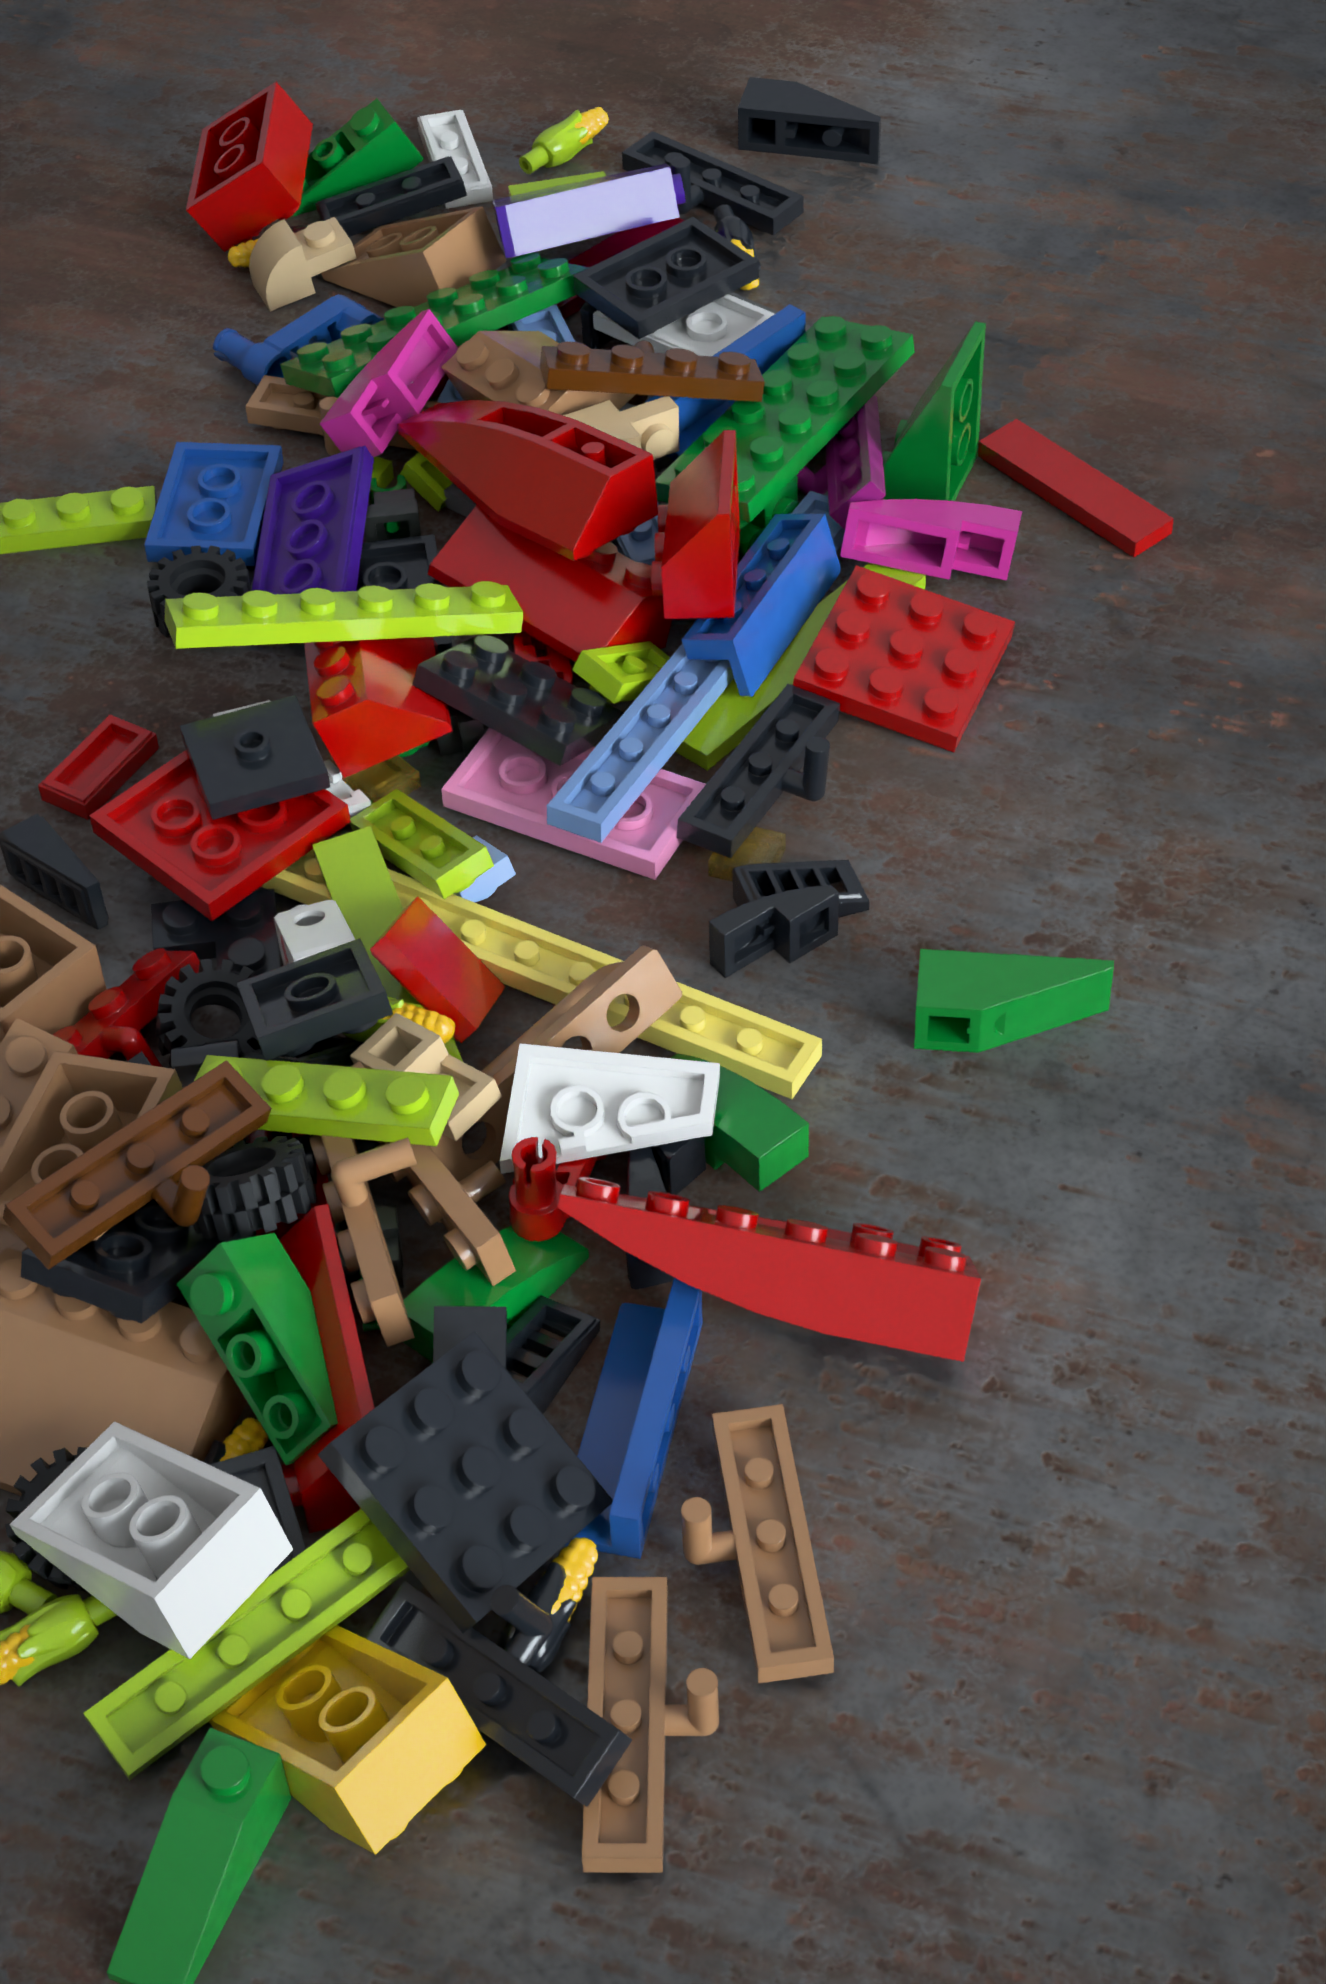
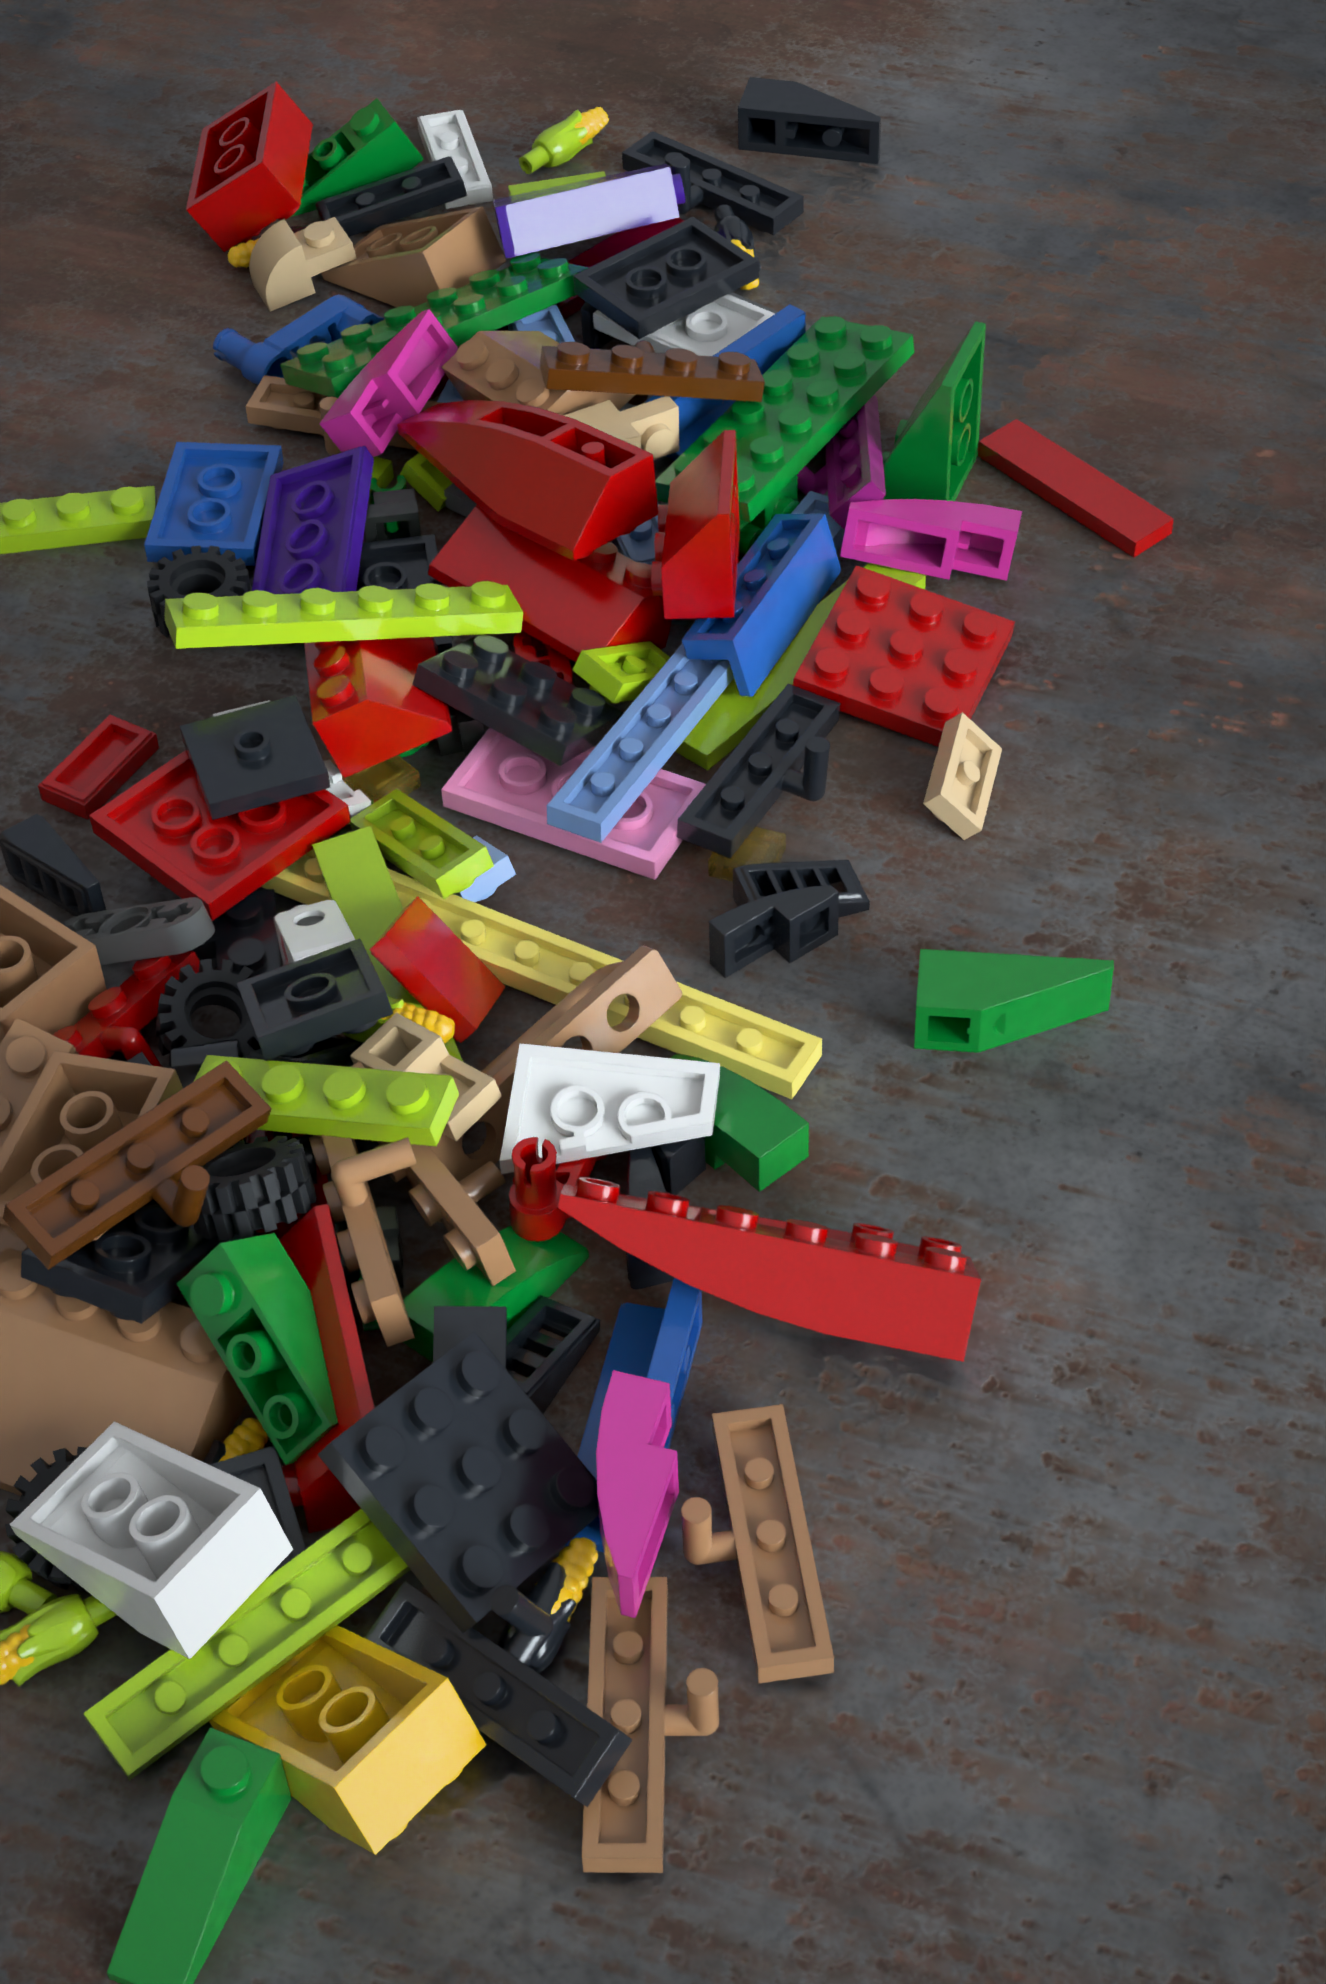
none -> dark grey beam [62,897,215,965]
none -> dark pink slope [596,1370,679,1618]
none -> tan plate [923,712,1002,840]

